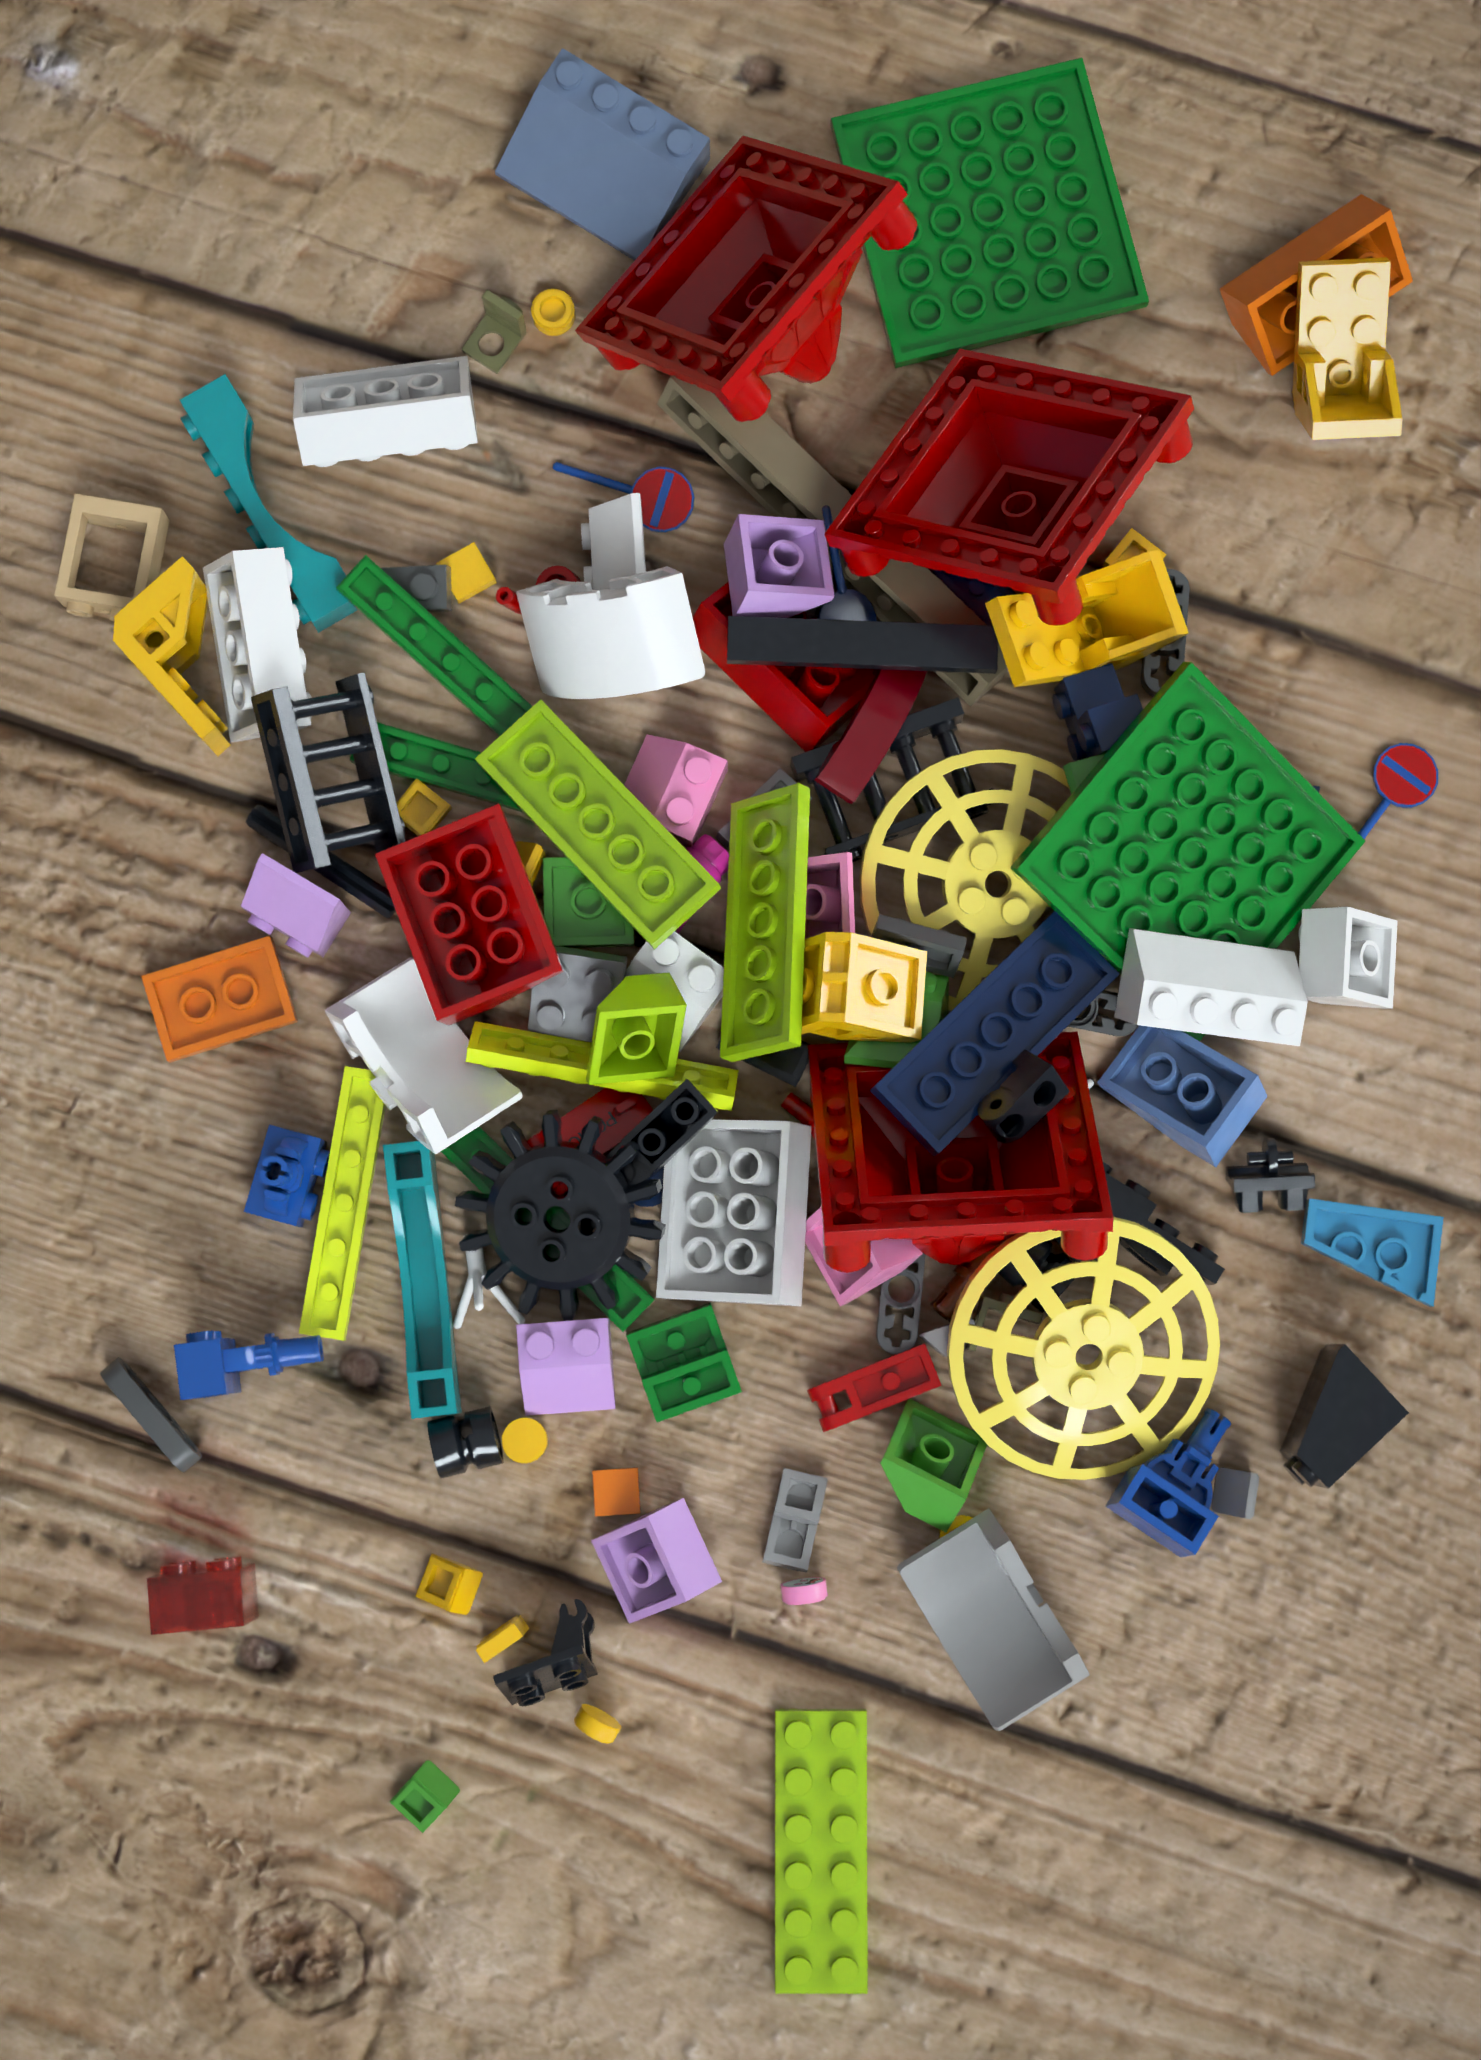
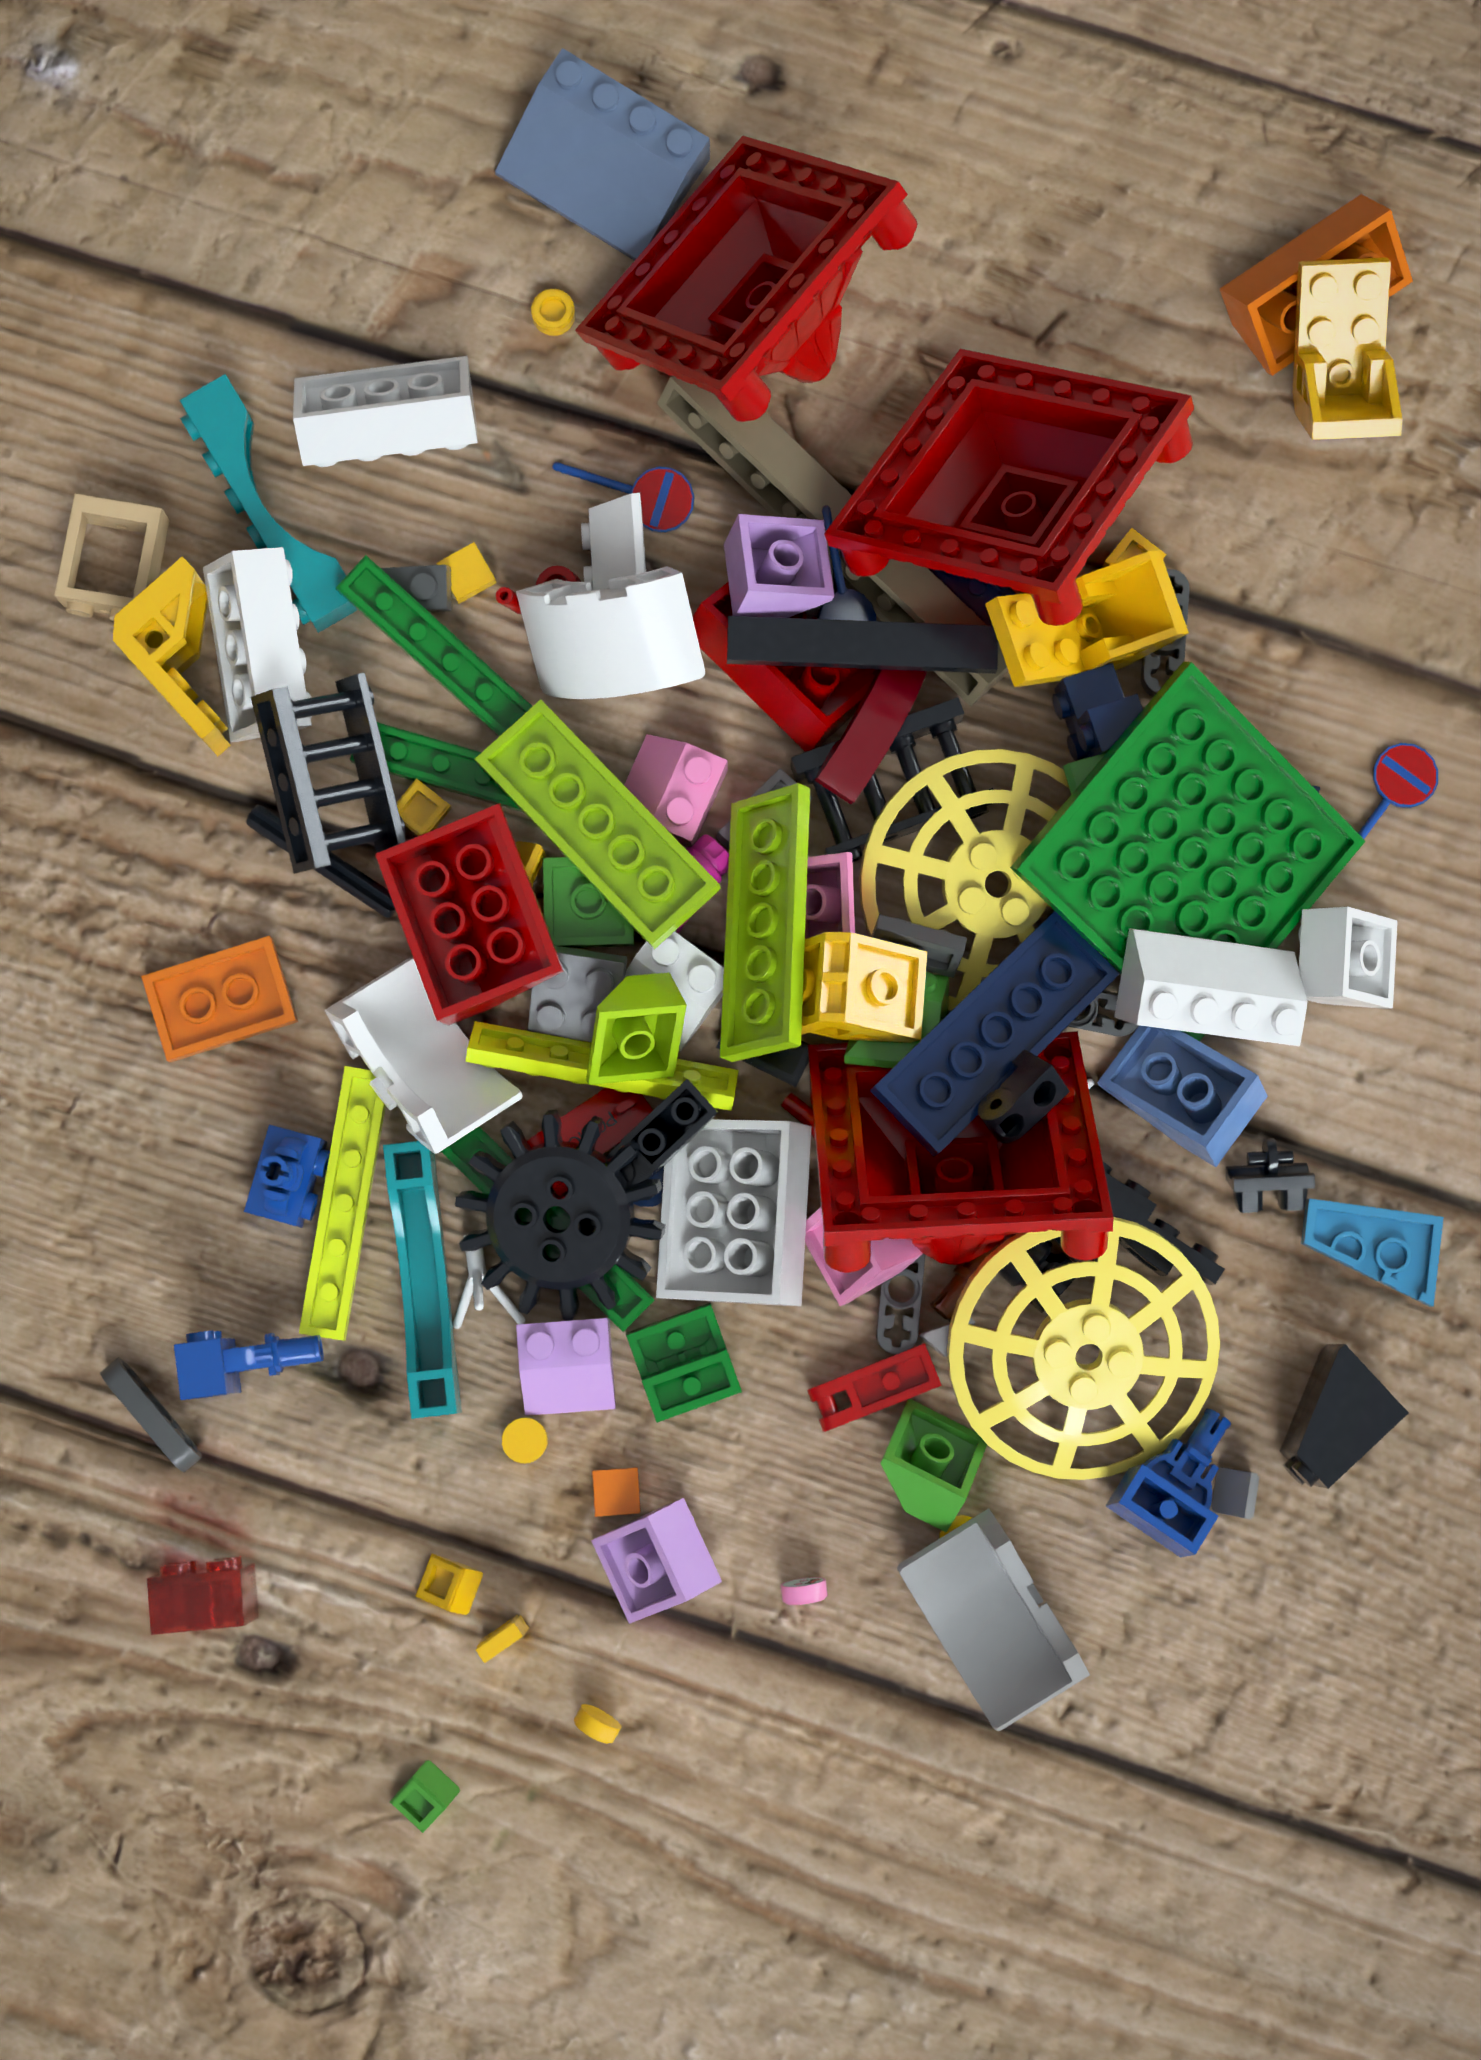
lavender slope [241,853,351,958] -> none
black wheel [427,1406,504,1478] -> none
olive bracket [462,290,527,374] -> none
black plate [493,1599,598,1707] -> none
light grey slope [762,1468,828,1573] -> none
lime plate [775,1709,868,1994] -> none
green plate [830,58,1149,368] -> none
olive bracket [966,1293,1043,1351] -> none

